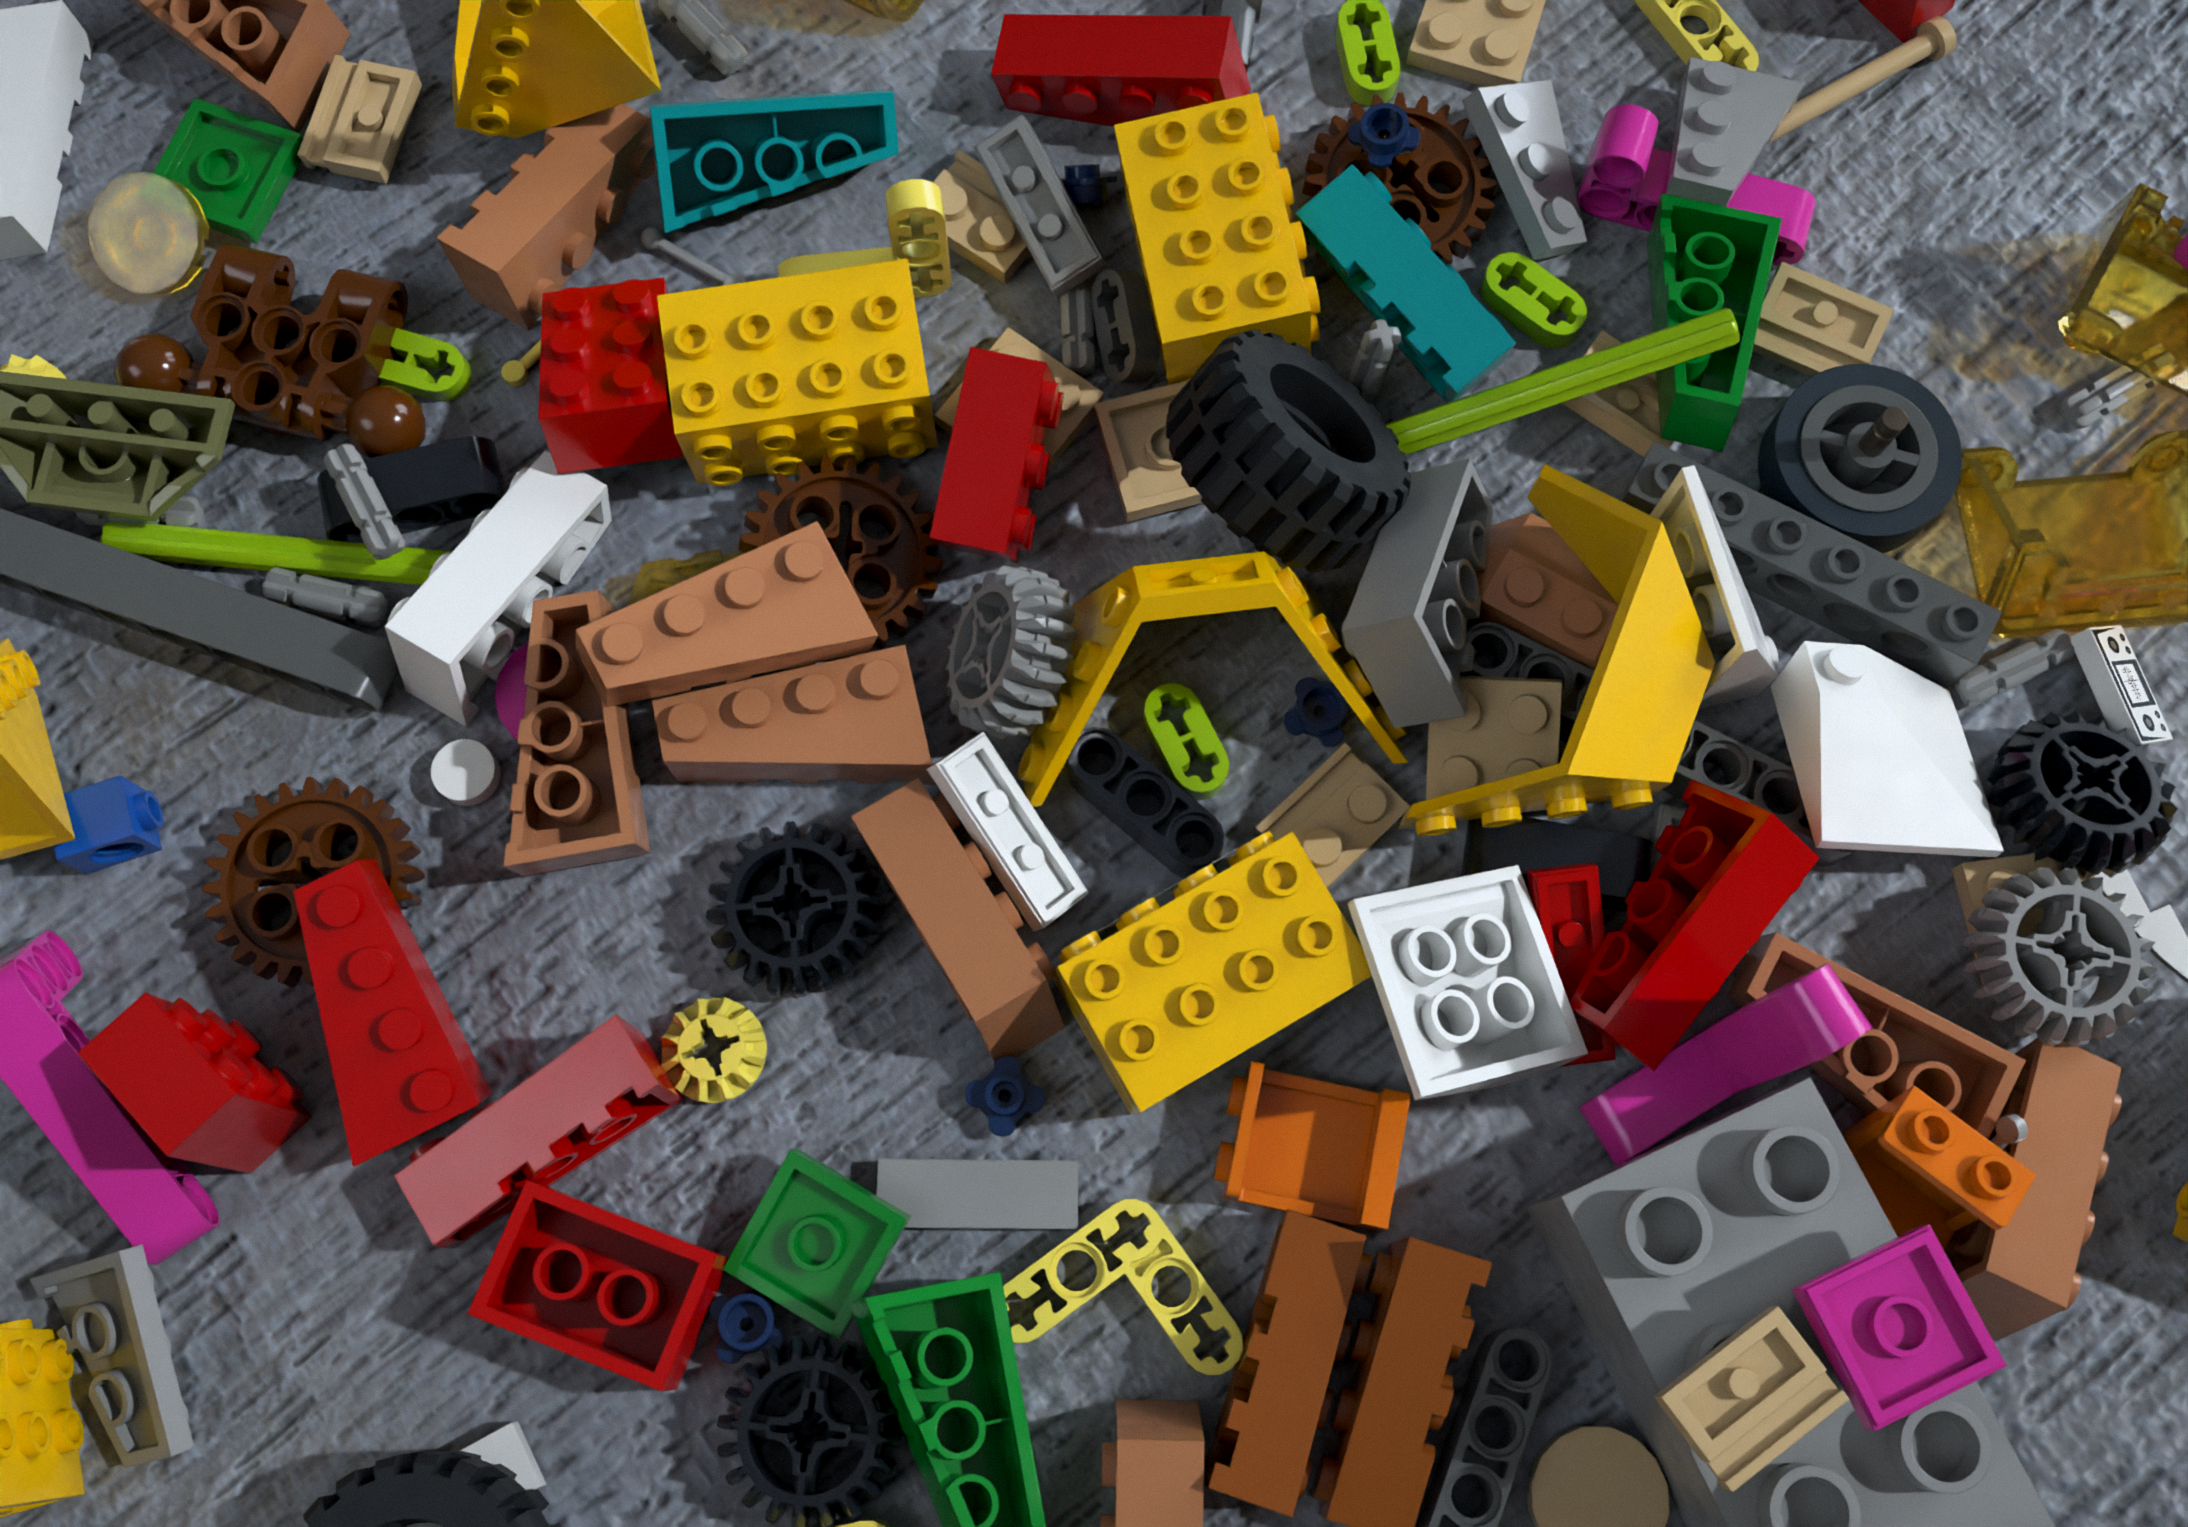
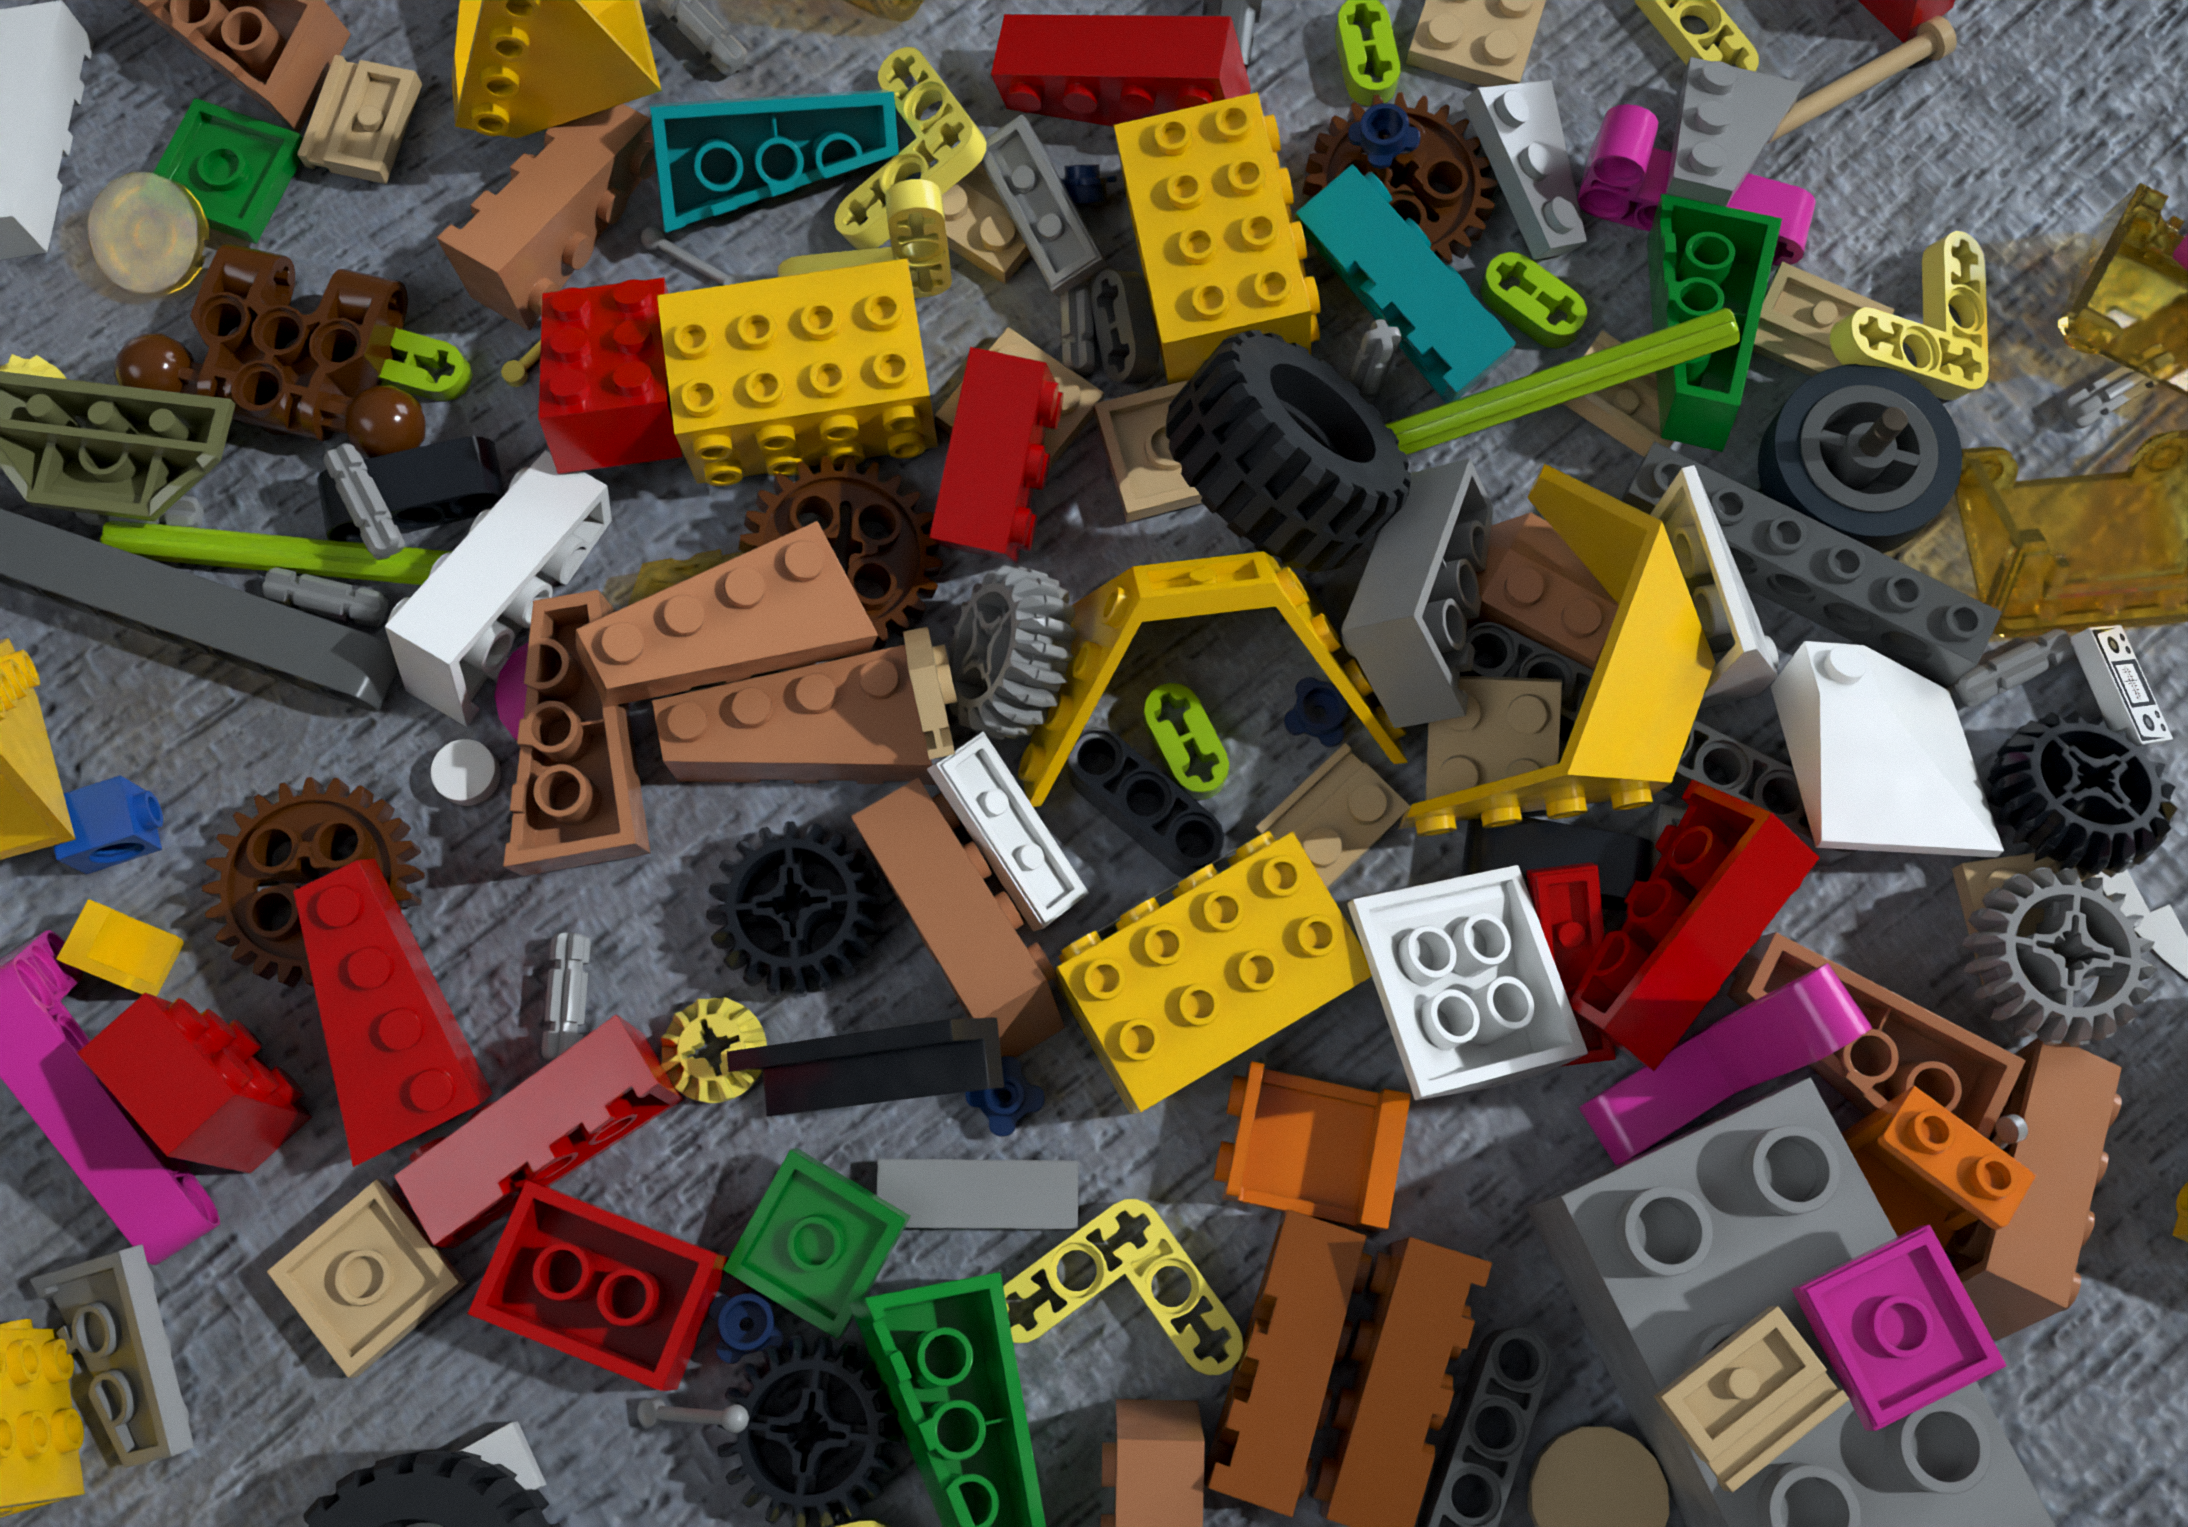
none -> yellow panel [56,899,184,997]
none -> tan plate [267,1179,466,1378]
none -> light grey axle [541,933,591,1061]
none -> light grey hinge [637,1397,749,1433]
none -> black fence [727,1017,1004,1116]
none -> light yellow beam [834,47,987,250]
none -> tan plate [903,626,957,760]
none -> light yellow beam [1830,231,1989,401]

